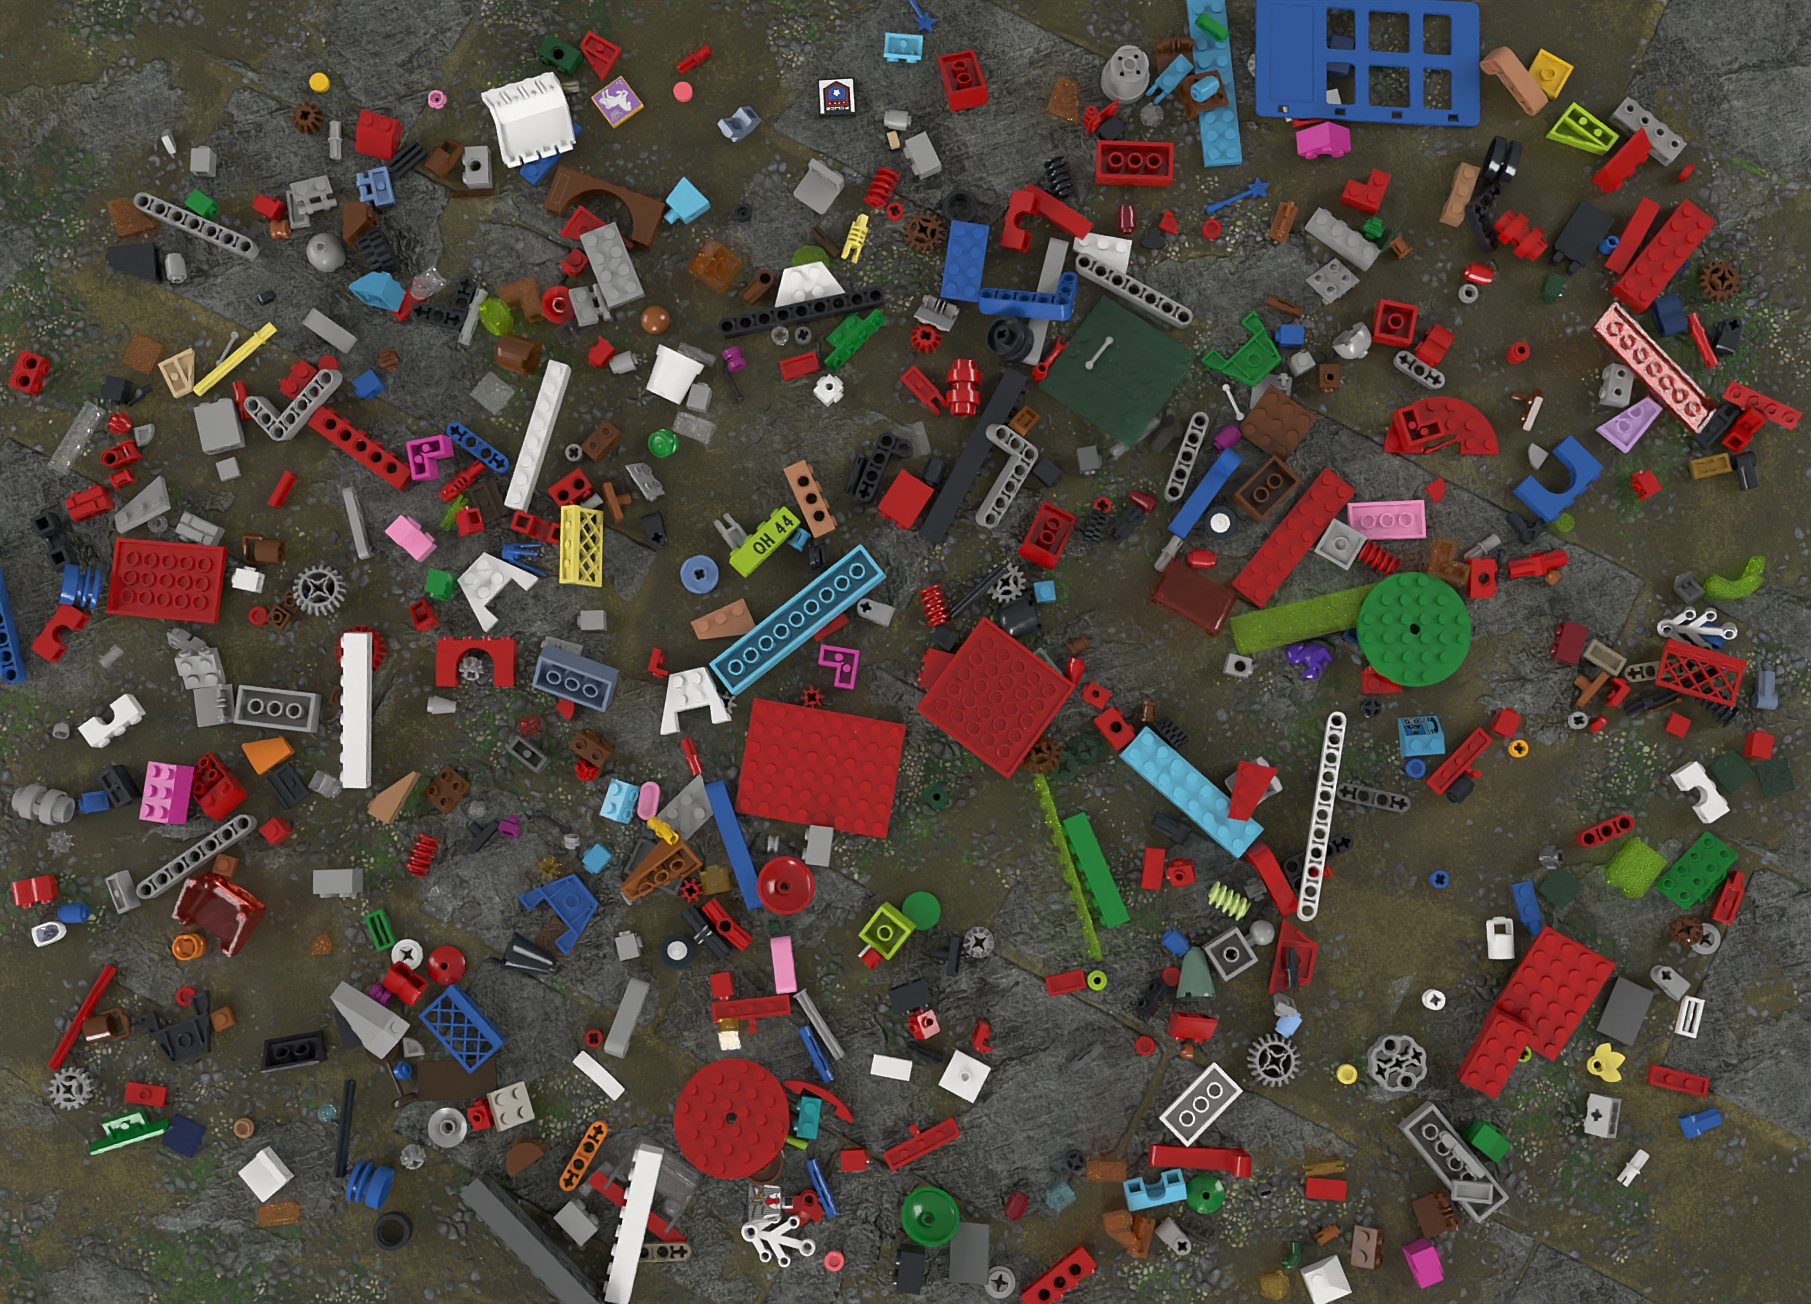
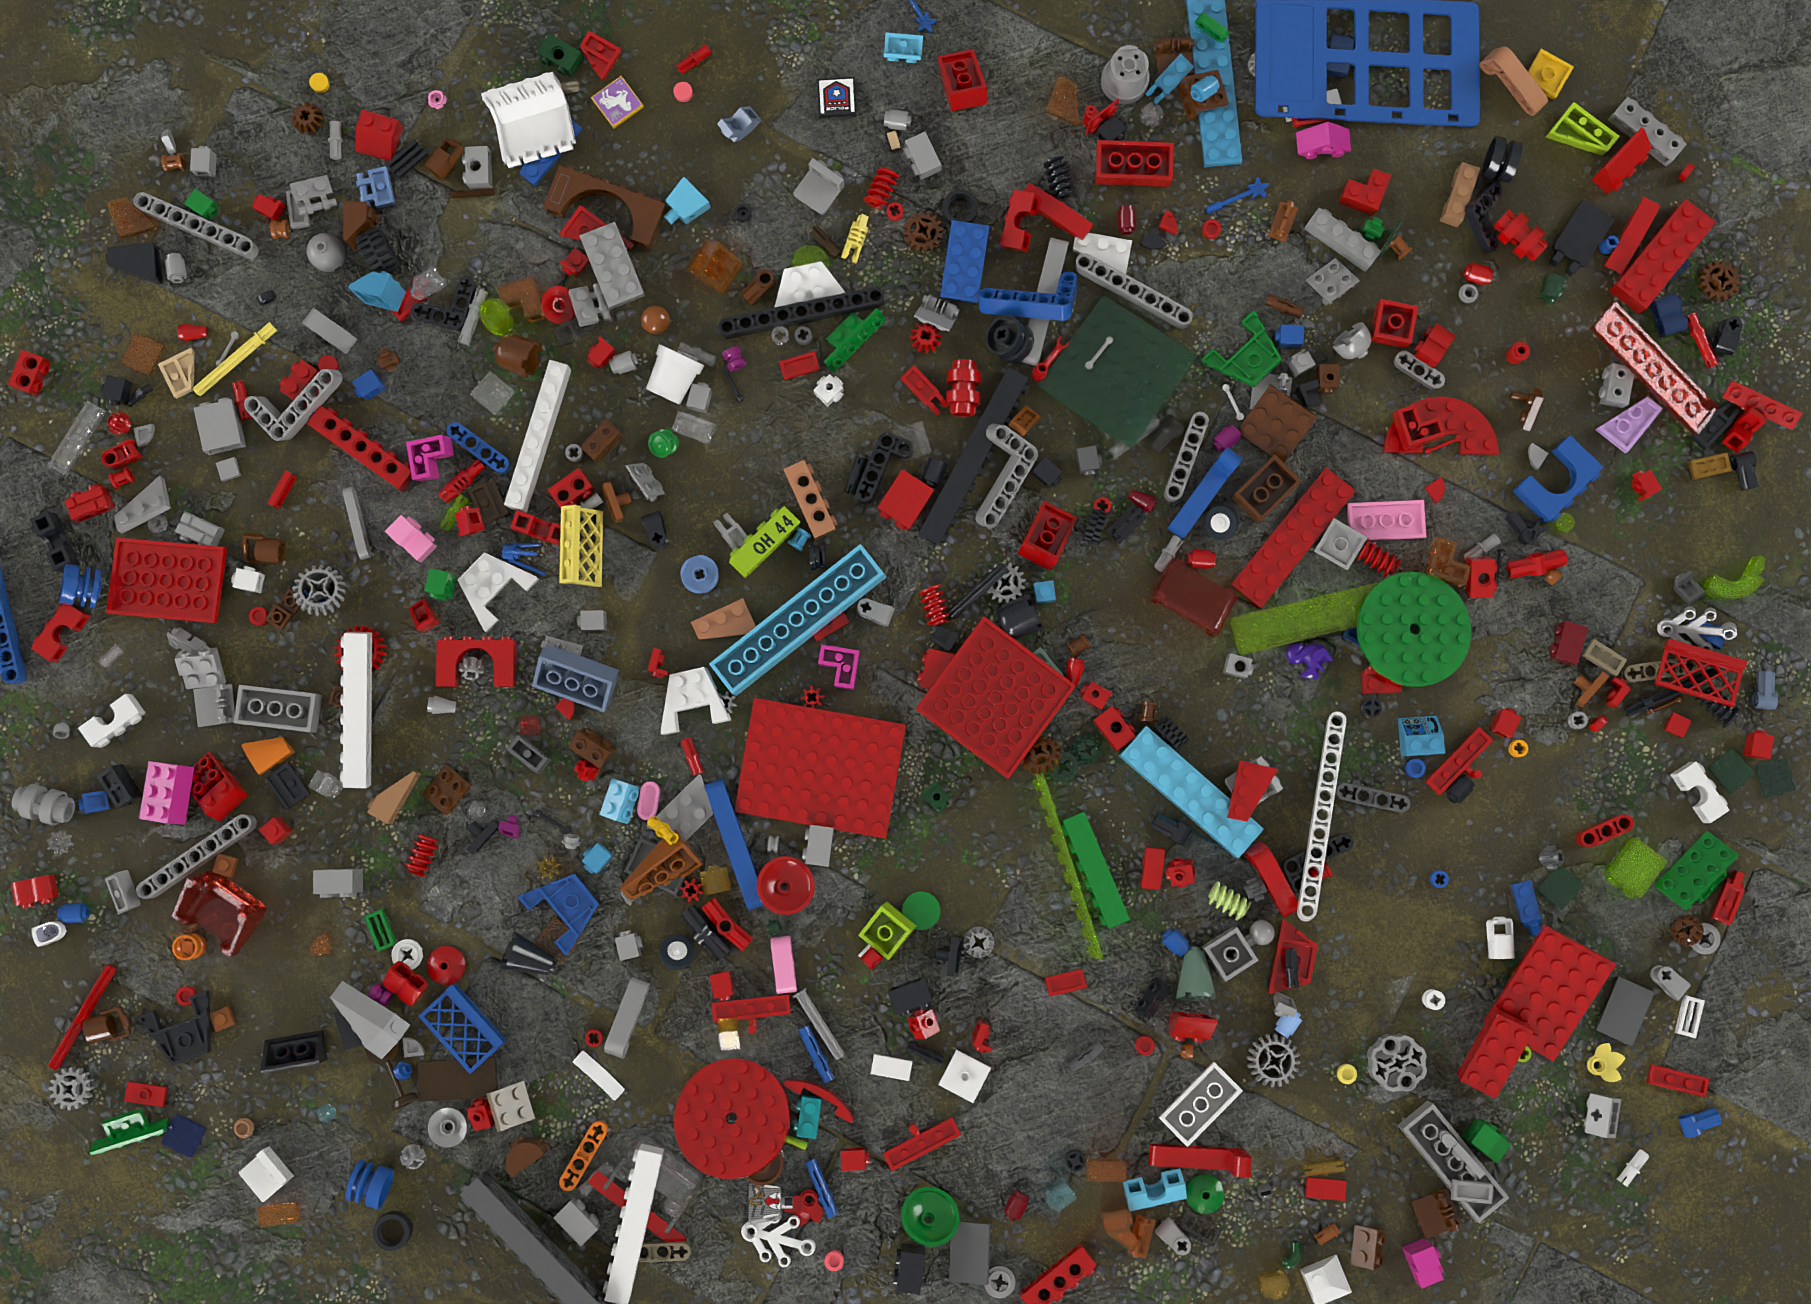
black axle [334,1079,356,1178] -> none
lime plate [1087,970,1107,990] -> none
red tile [1162,966,1181,986] -> none
none -> dark orange bush [161,153,186,172]
none -> red cone [177,323,208,342]
none -> black panel [1296,379,1322,409]

